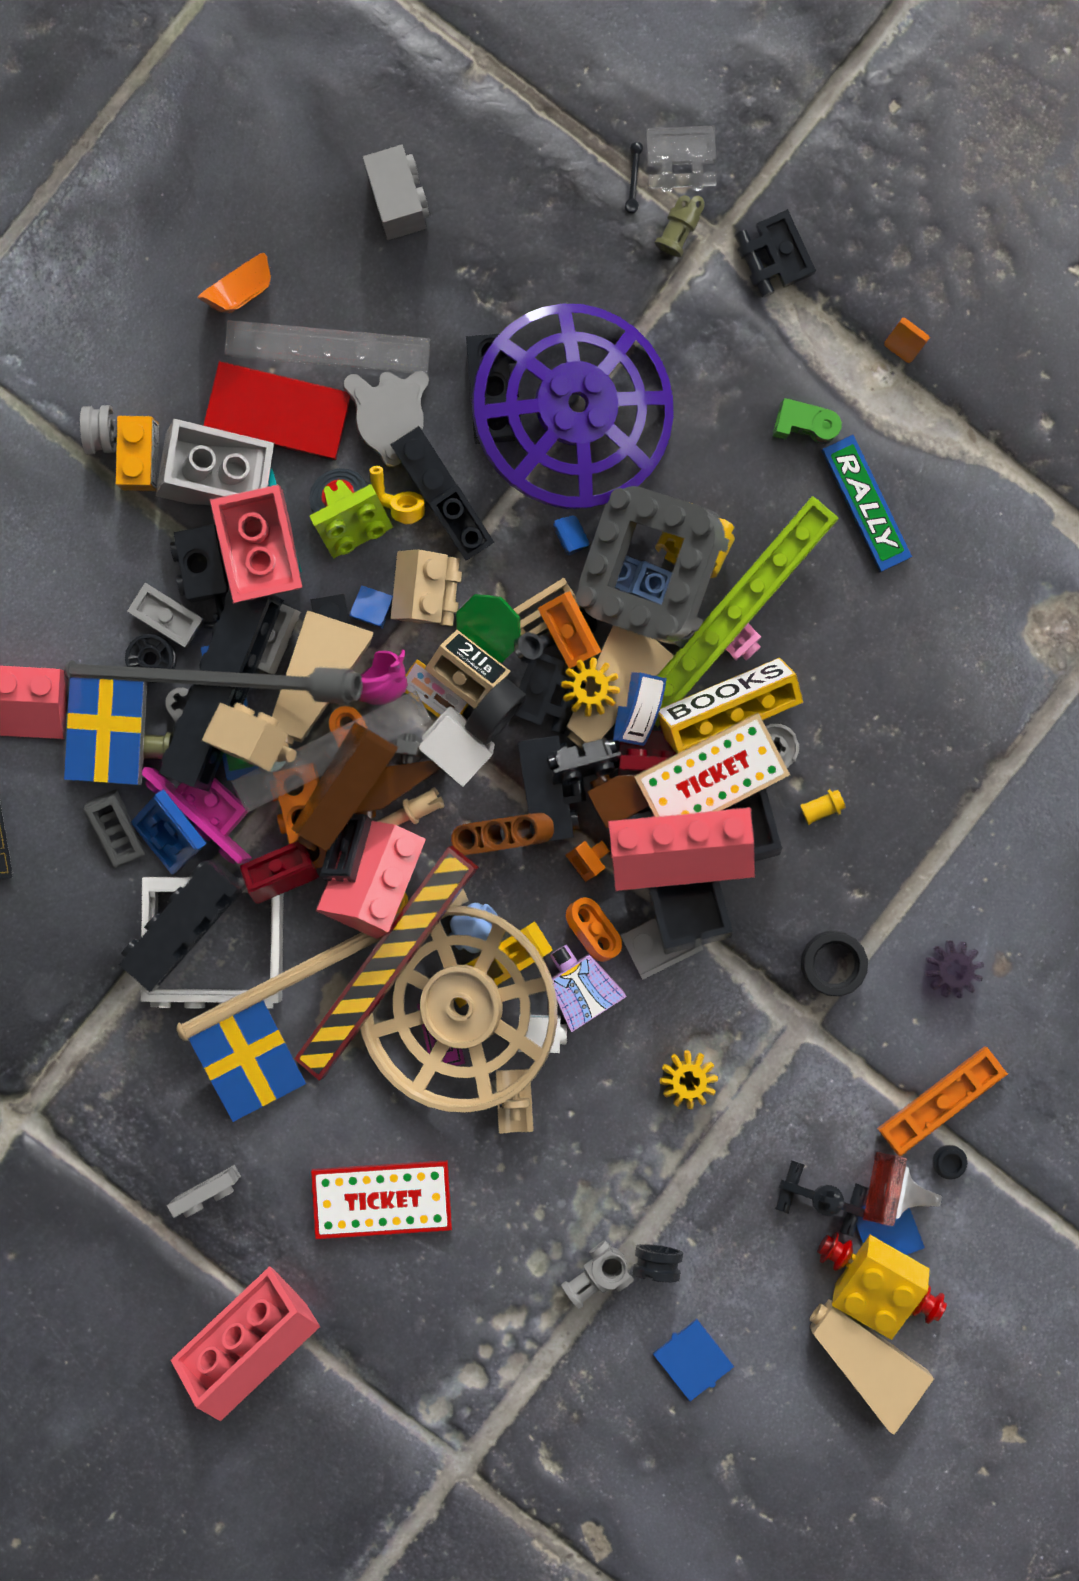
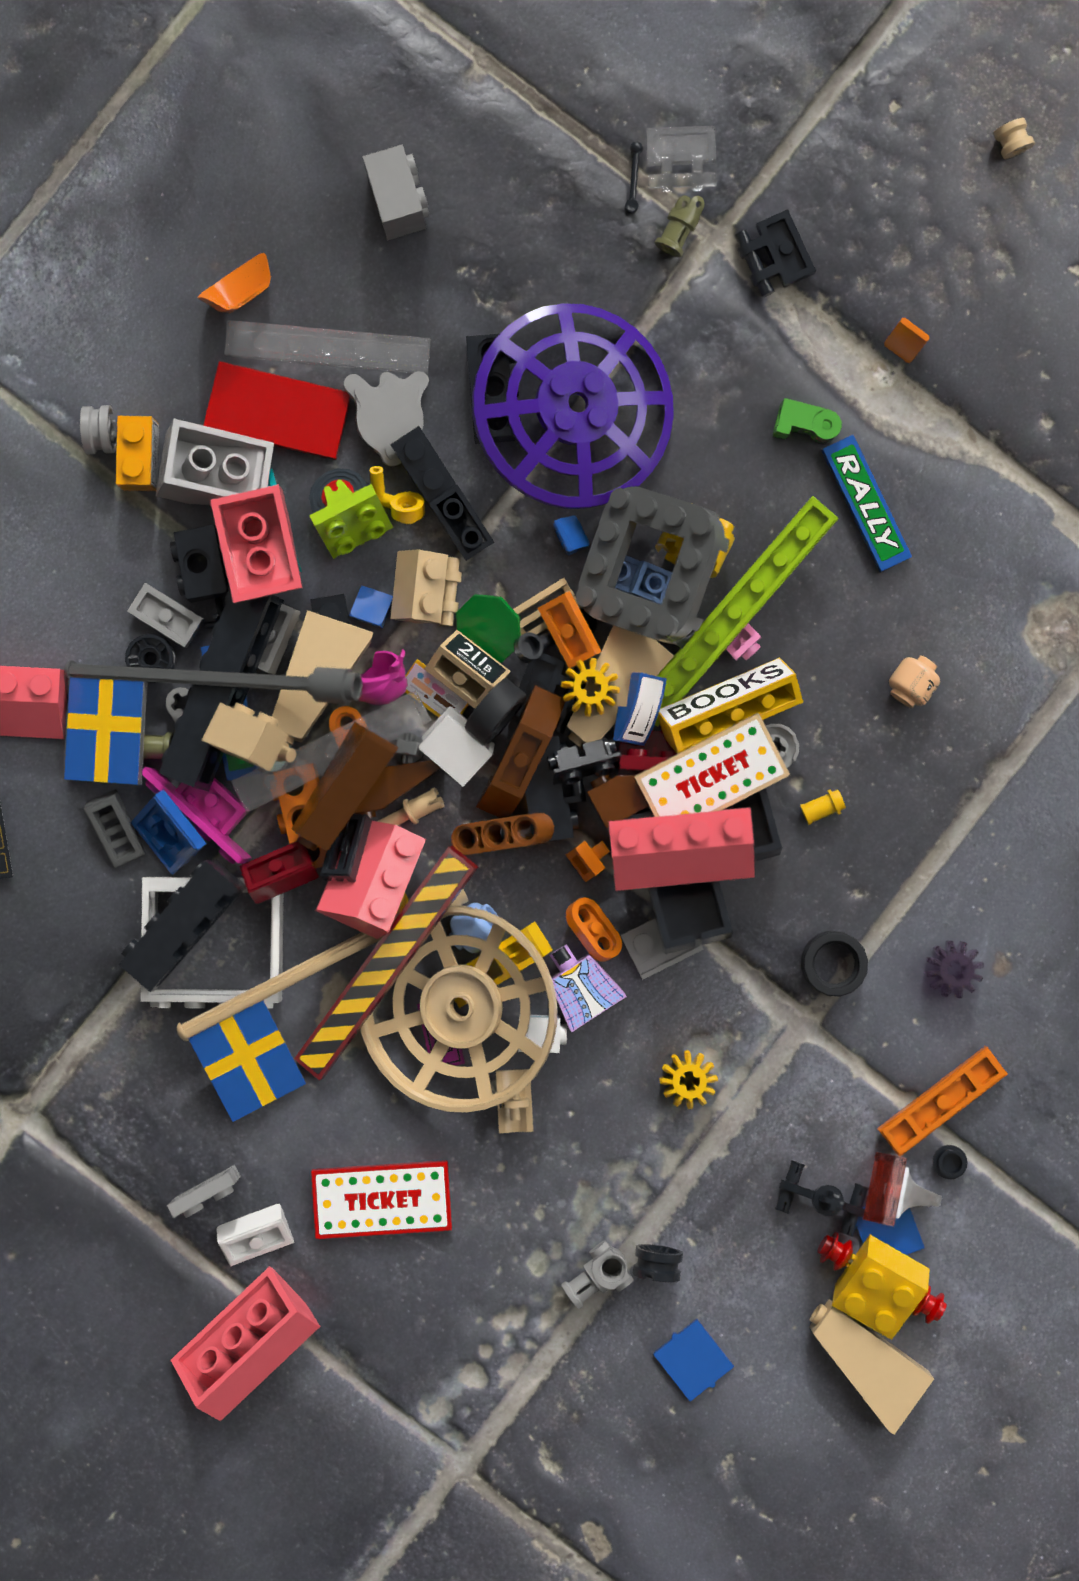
none -> white slope [216,1204,294,1267]
none -> reddish brown slope [476,685,565,818]
none -> light nougat head [889,655,940,708]
none -> tan wheel [993,118,1035,159]

